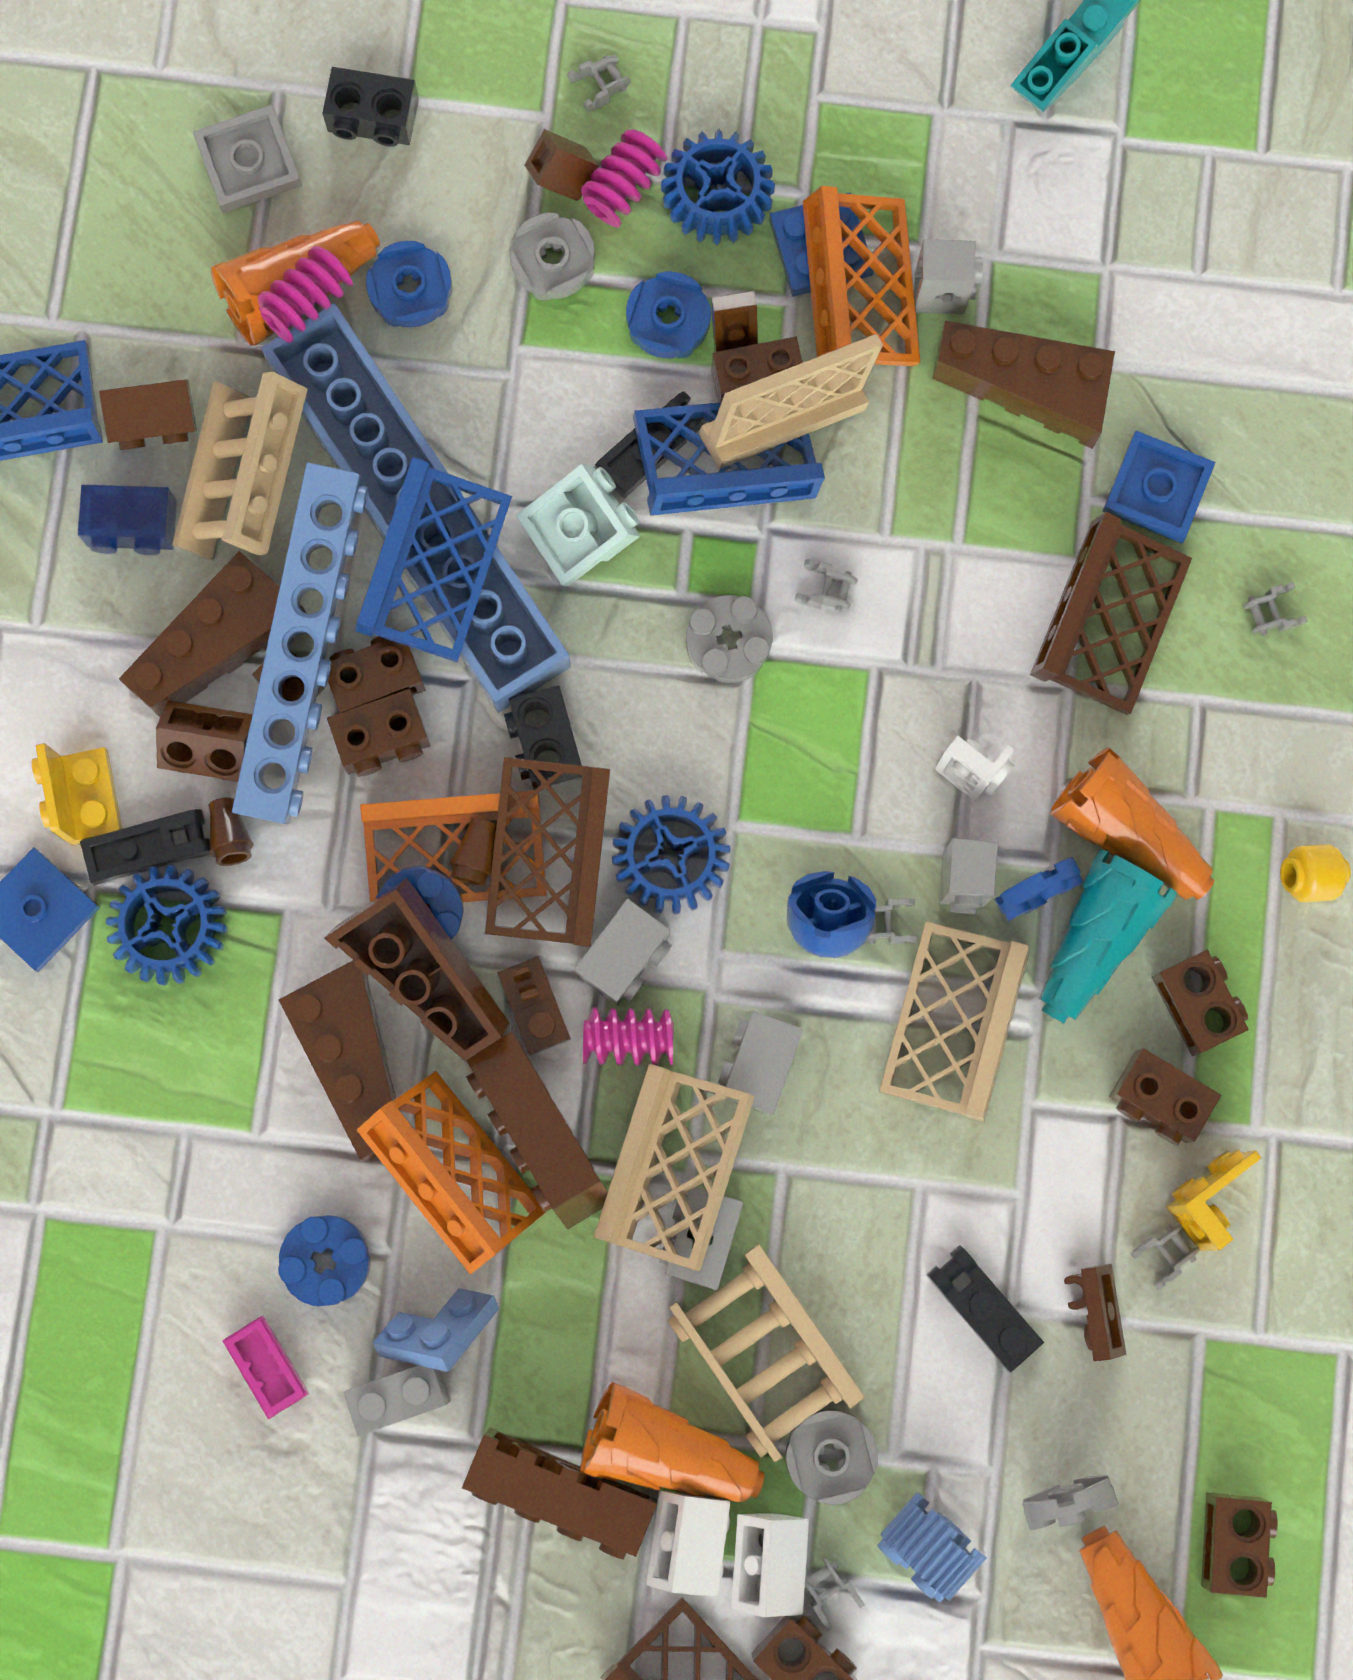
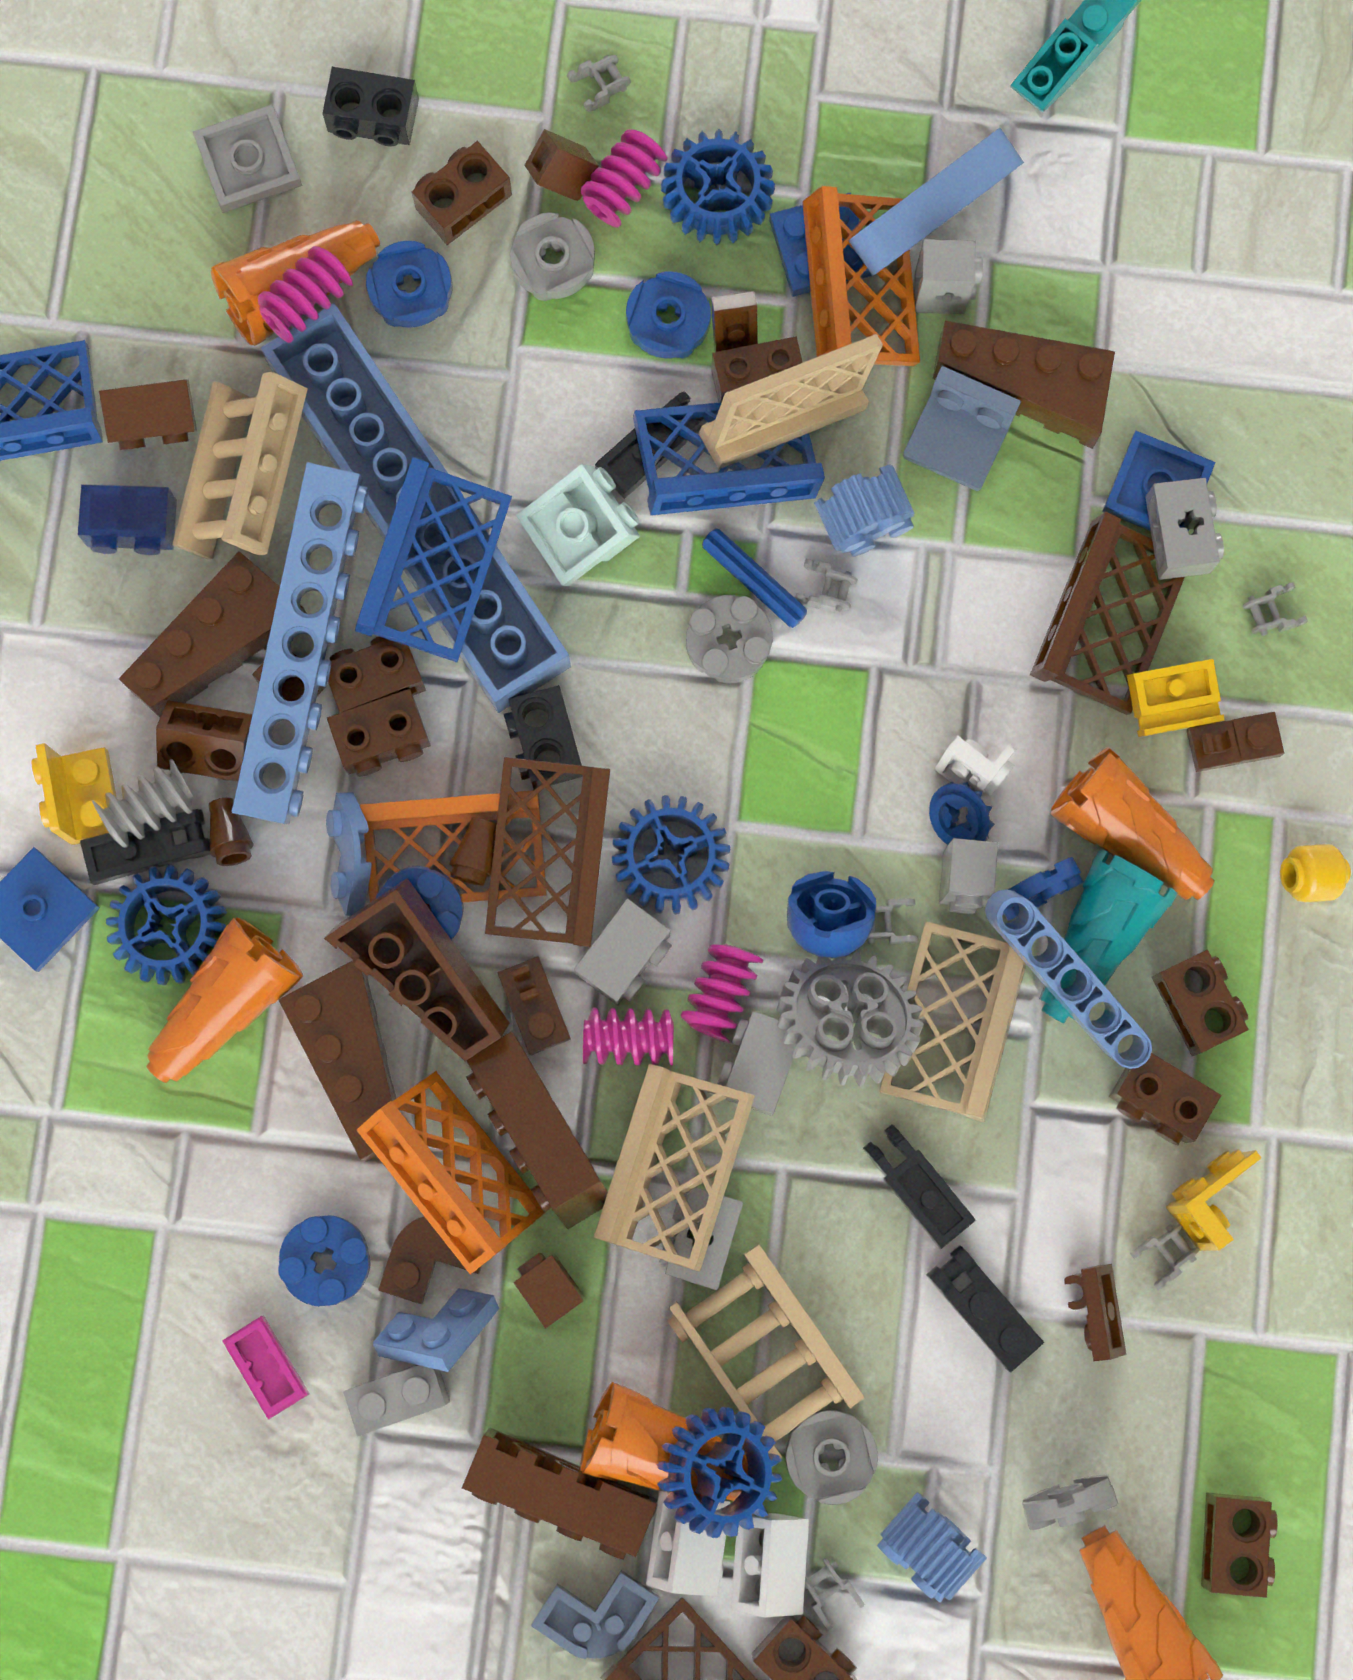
none -> light grey piece [92,759,193,848]
none -> orange cone [146,917,303,1083]
none -> medium blue plate [326,792,371,916]
none -> reddish brown plate [378,1217,482,1304]
none -> reddish brown brick [411,140,512,246]
none -> reddish brown brick [513,1253,586,1329]
none -> sand blue plate [531,1570,659,1659]
none -> blue gear [656,1407,783,1538]
none -> dark pink piece [681,944,764,1043]
none -> blue axle [702,528,807,628]
none -> light grey gear [776,950,923,1087]
none -> medium blue brick [814,465,915,557]
none -> medium blue beam [848,128,1024,276]
none -> black hinge [863,1124,976,1249]
none -> sand blue bracket [903,366,1021,491]
none -> blue gear [929,781,995,845]
none -> medium blue beam [985,889,1152,1069]
none -> yellow plate [1127,659,1225,737]
none -> light grey brick [1145,478,1224,580]
none -> reddish brown plate [1186,712,1285,772]

